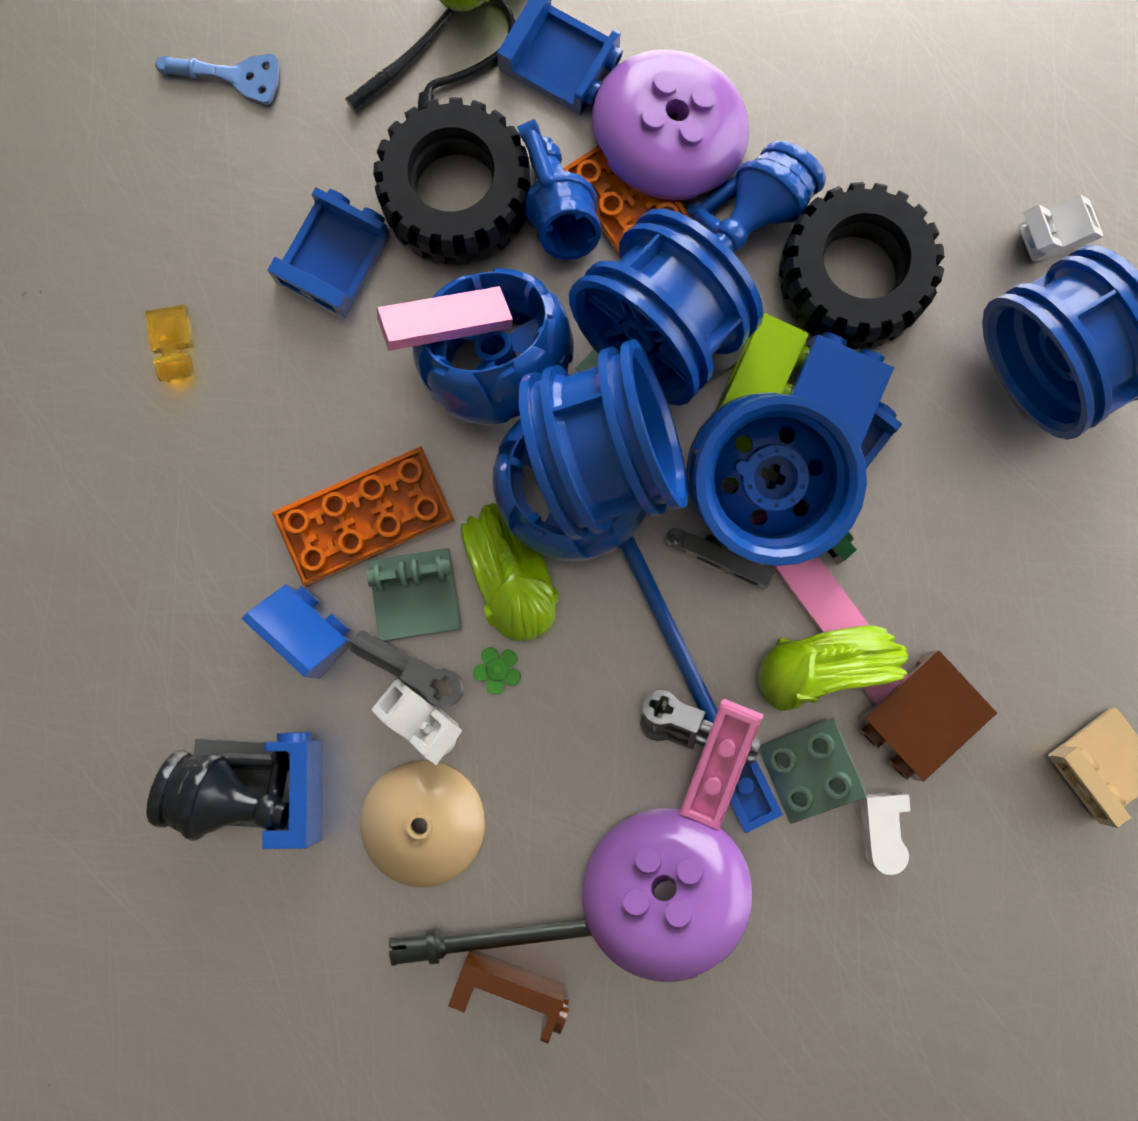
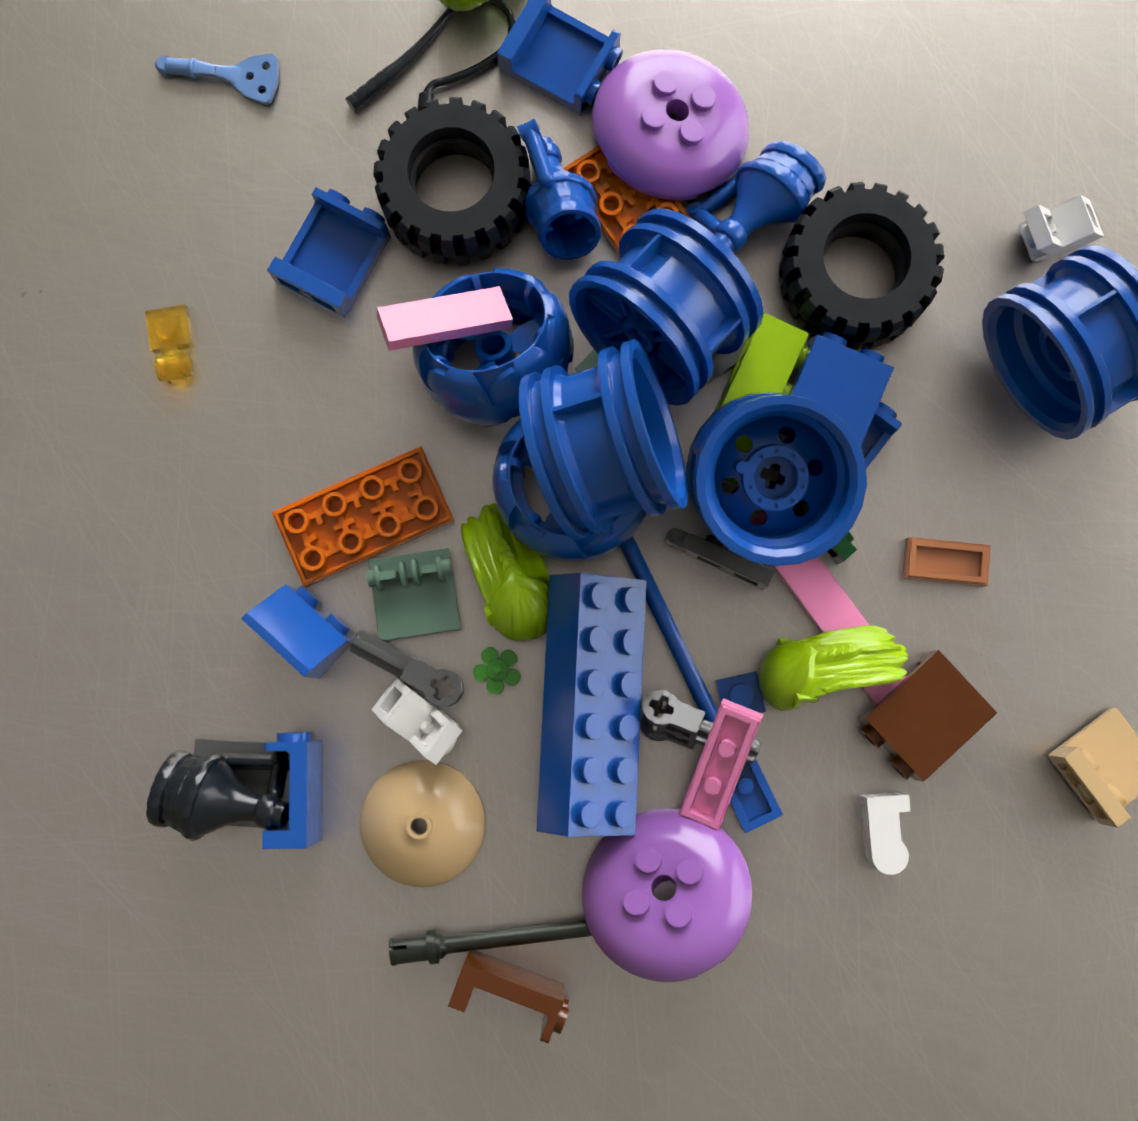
sand green hinge [760,717,868,824] -> none
none -> blue brick [536,573,646,837]
none -> blue plate [715,671,766,713]
none -> nougat tile [902,537,991,587]

